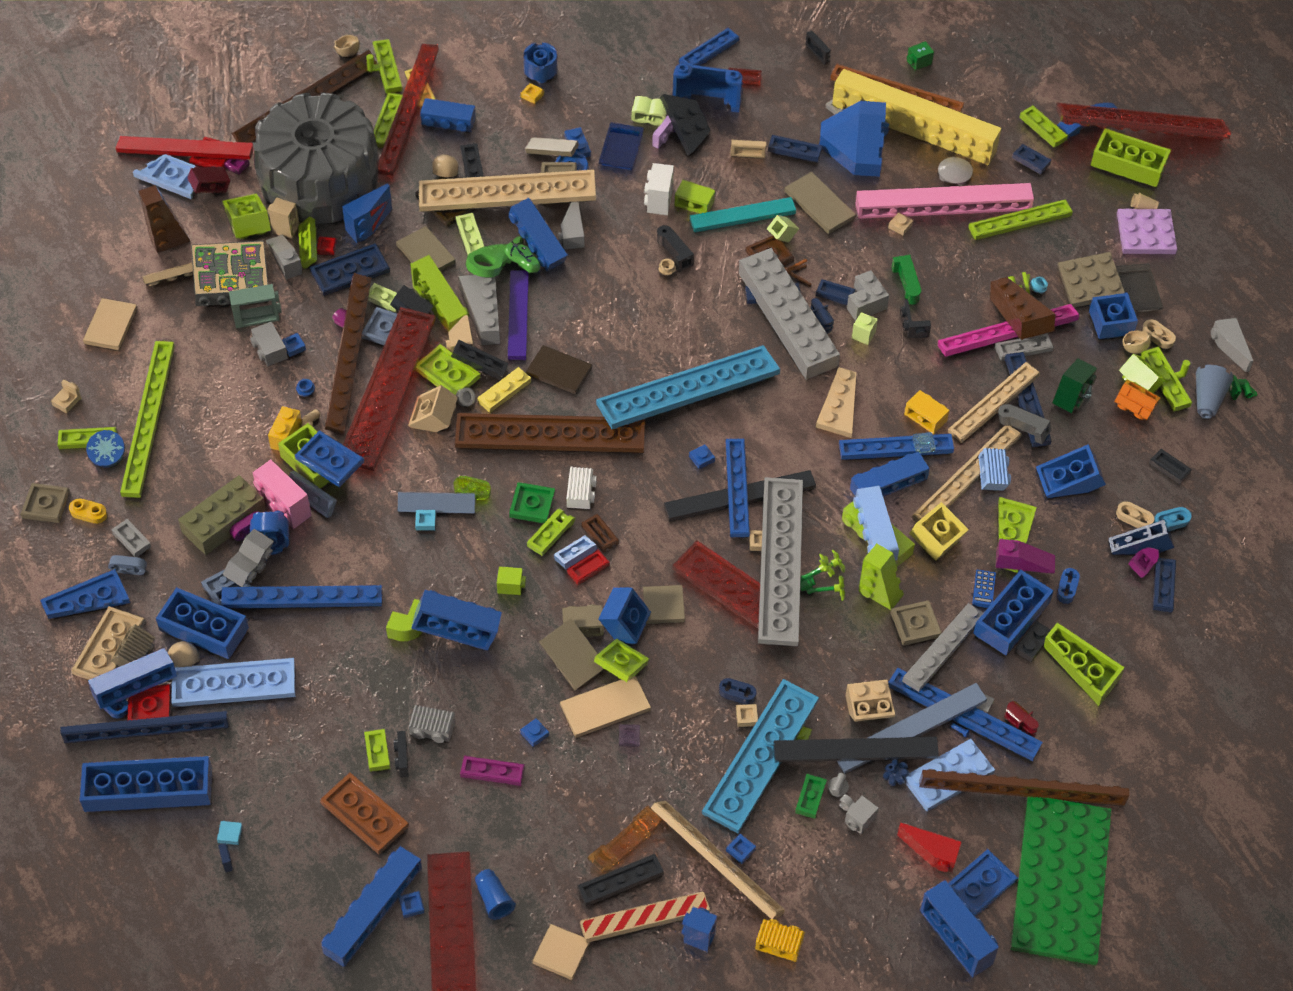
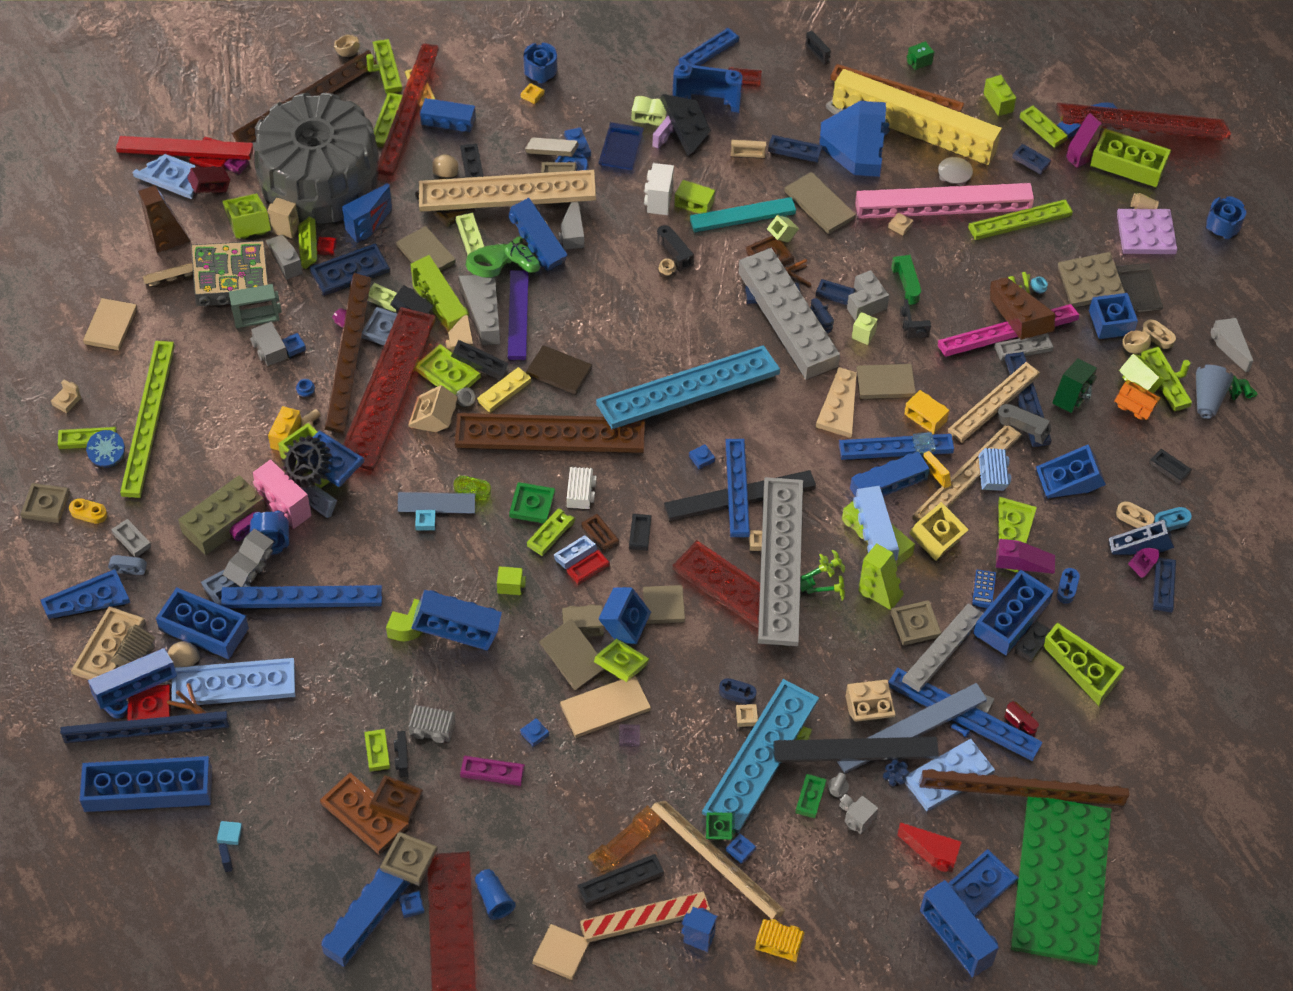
none -> dark orange plant [167,683,206,714]
none -> black gear [281,436,333,488]
none -> reddish brown tile [369,775,423,823]
none -> dark tan tile [380,832,438,886]
none -> black tile [629,514,652,551]
none -> green piece [706,812,735,839]
none -> dark tan tile [856,364,916,399]
none -> yellow tile [923,451,951,489]
none -> lime brick [983,75,1016,116]
none -> magenta slope [1066,113,1102,168]
none -> blue brick [1206,196,1246,239]

